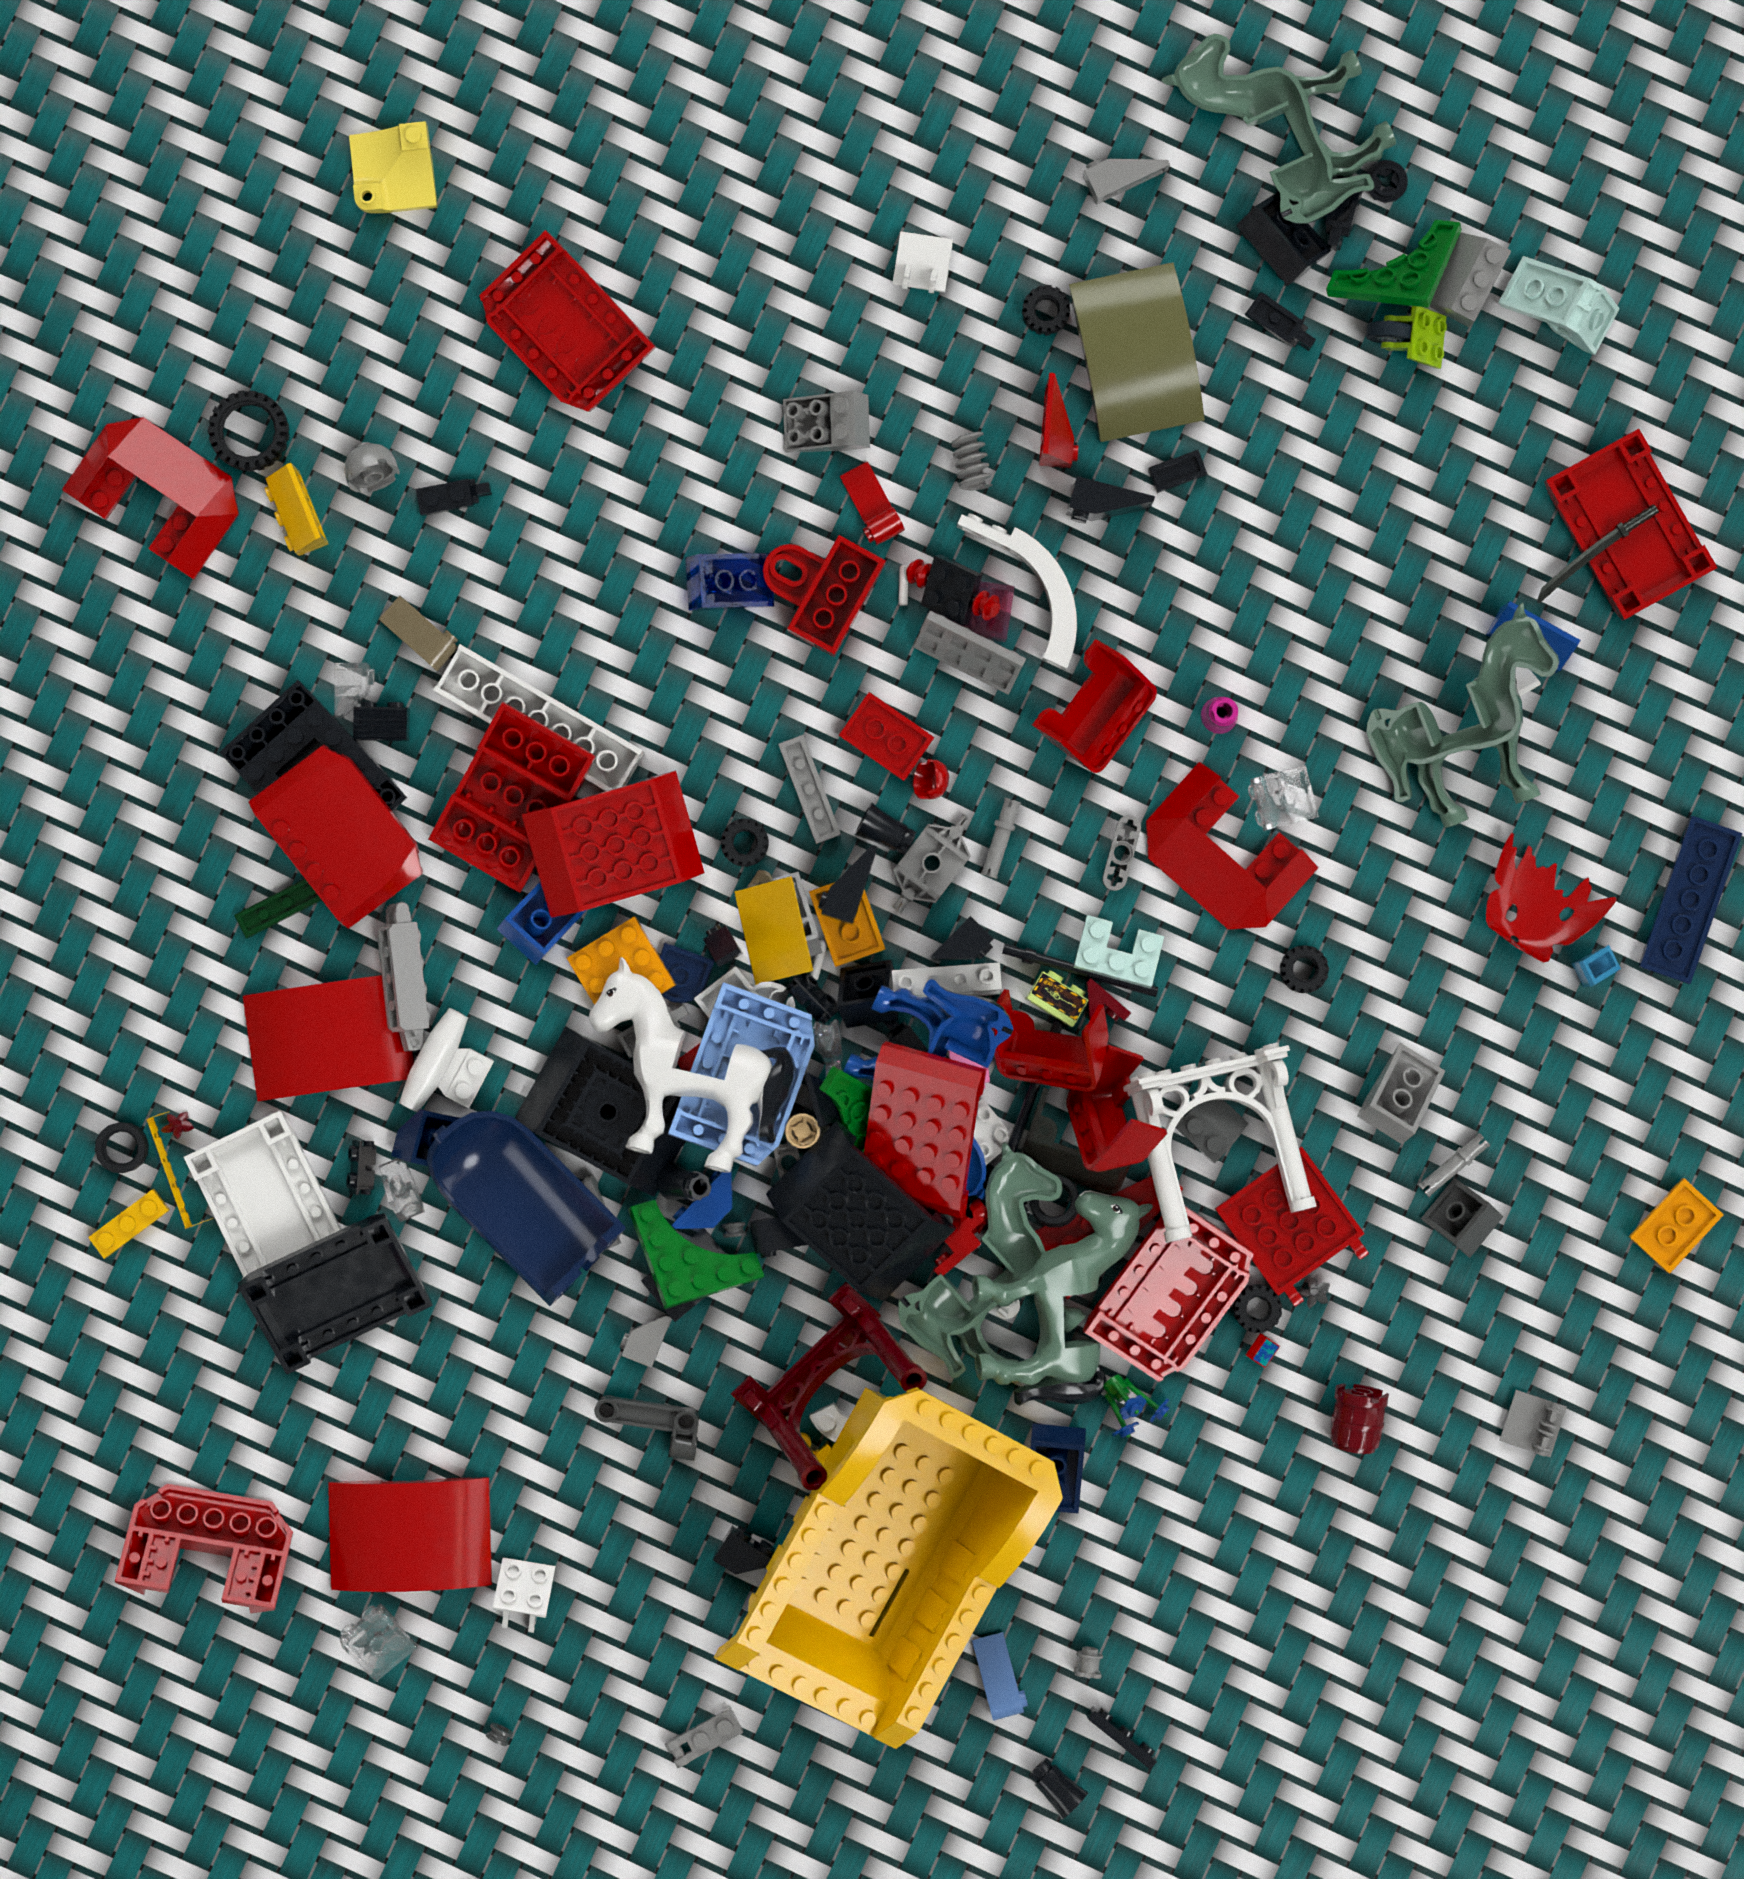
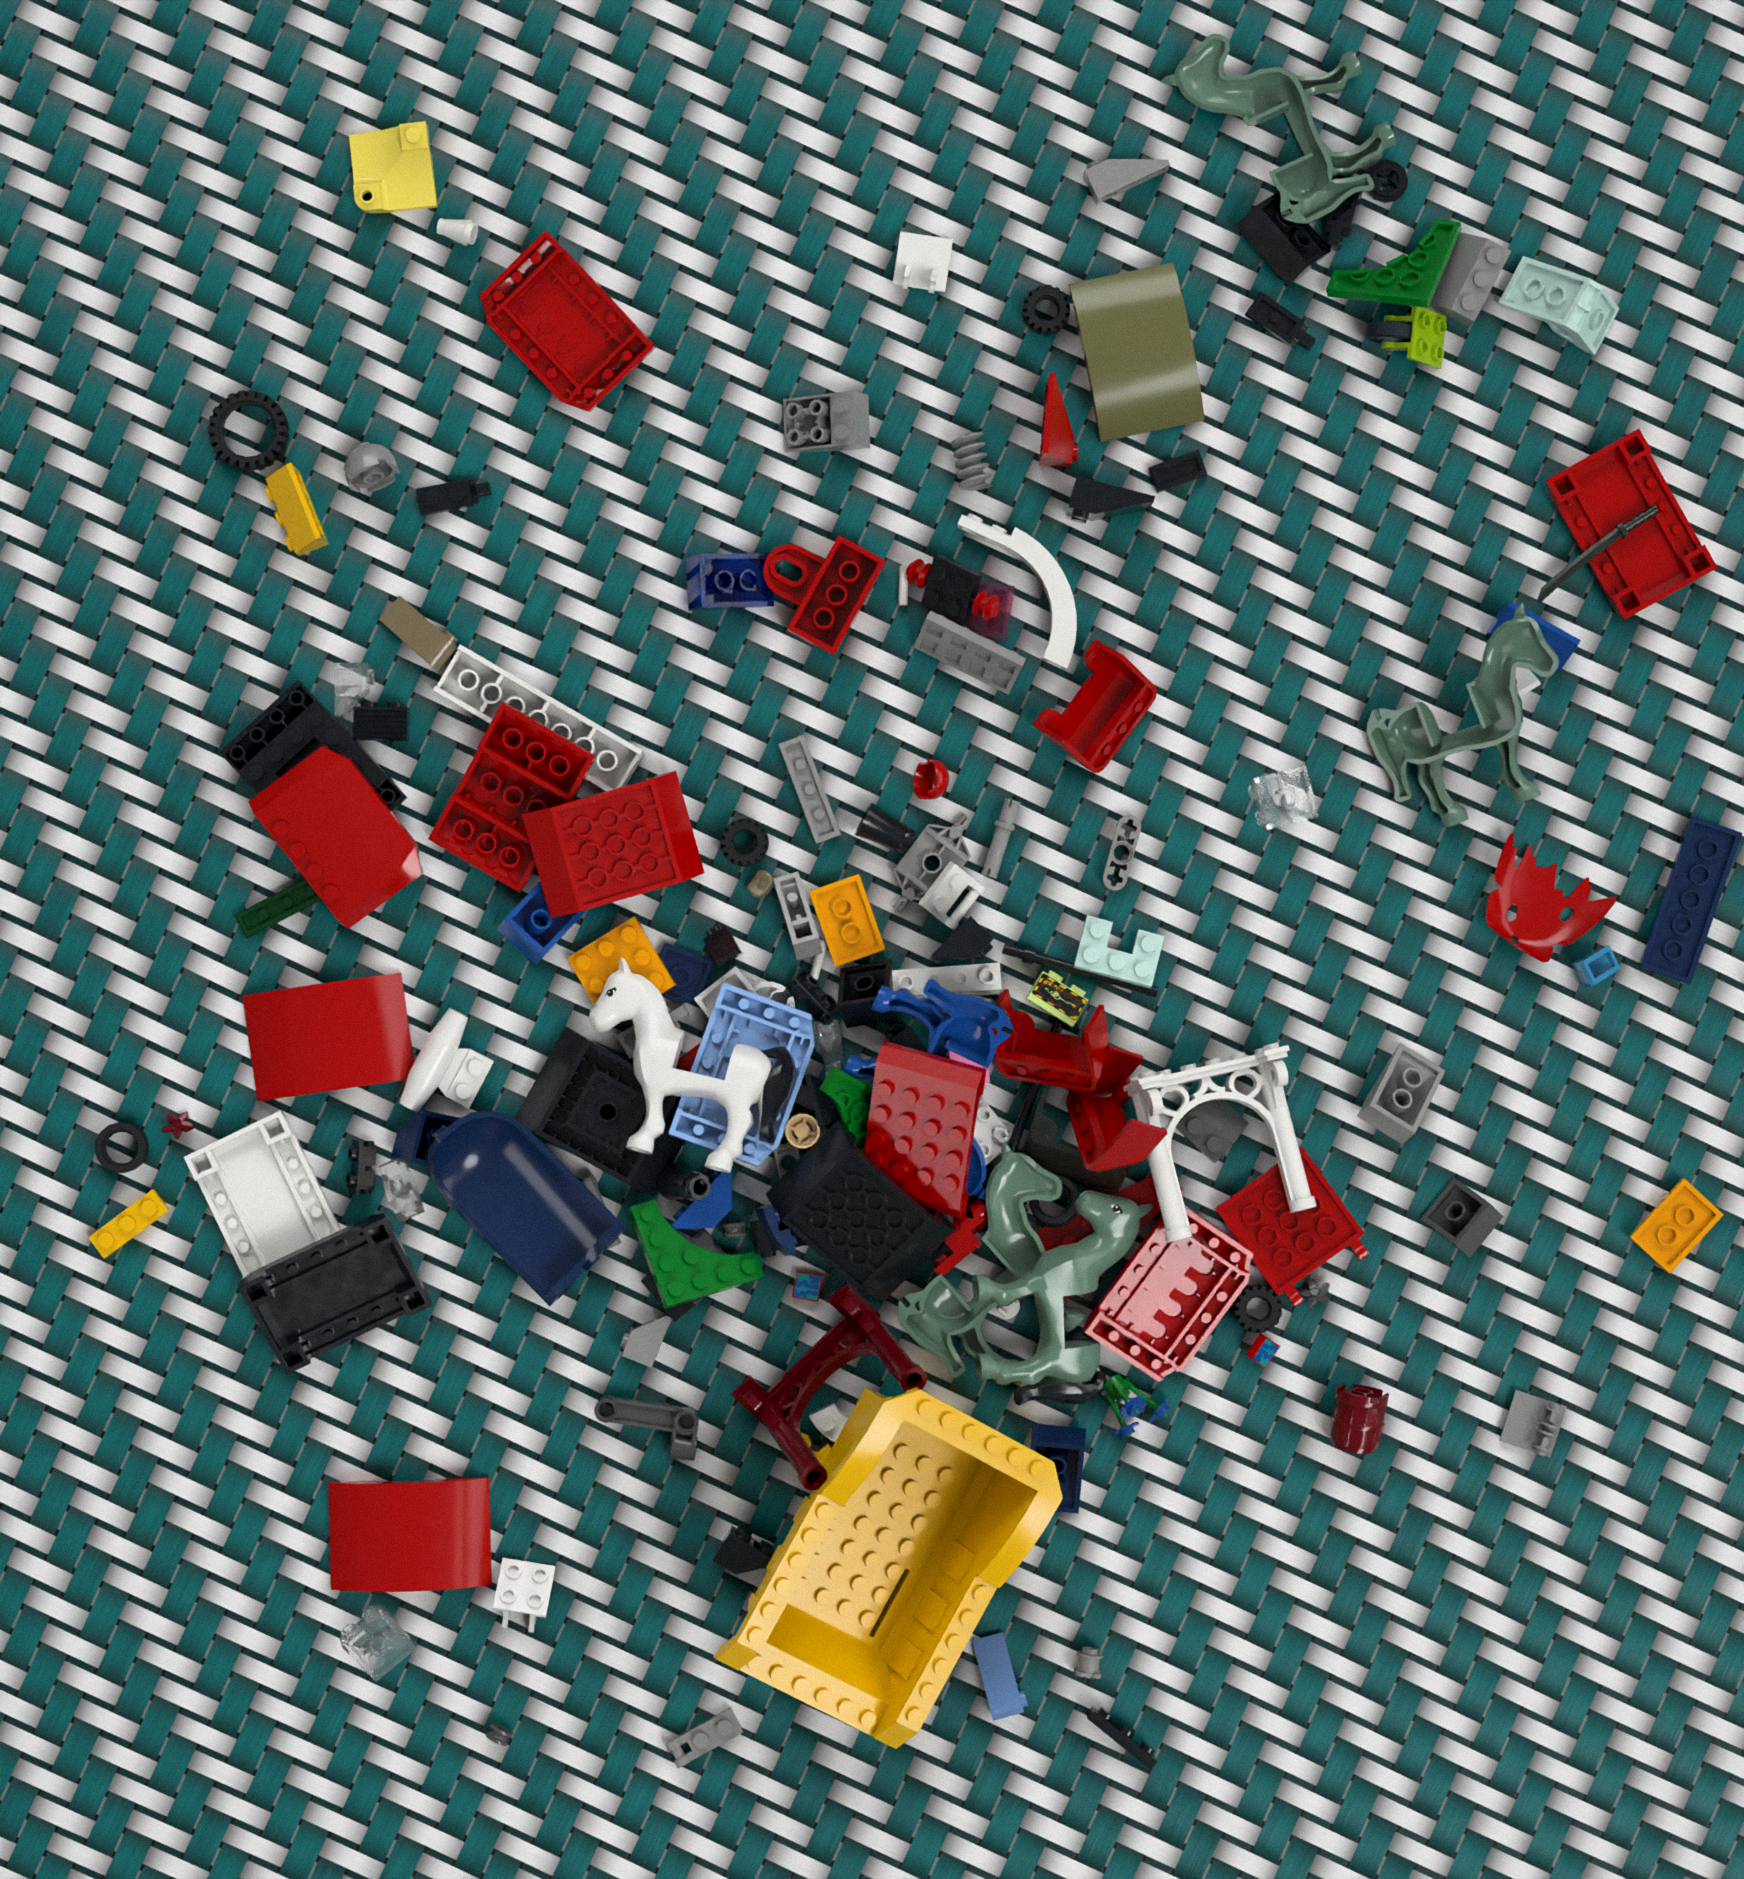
red slope [62,417,239,579] -> none
red slope [115,1484,293,1614] -> none
yellow piece [146,1111,214,1229] -> none
light grey hinge [377,902,430,1051] -> none
yellow piece [735,876,813,985] -> none
black slope [818,845,877,925] -> none
red plate [839,692,935,781] -> none
red door [840,461,905,545] -> none
black plant [1028,1758,1089,1819] -> none
dark red slope [1086,978,1131,1021] -> none
red slope [1146,762,1319,930] -> none
dark pink plant [1201,697,1238,734] -> none
black tyre [1280,945,1329,993] -> none
light grey pin [1418,1133,1490,1197] -> none
none -> white cone [436,218,478,246]
none -> dark blue slope [755,1205,797,1256]
none -> tile [792,1270,823,1302]
none -> white plate [918,861,987,932]

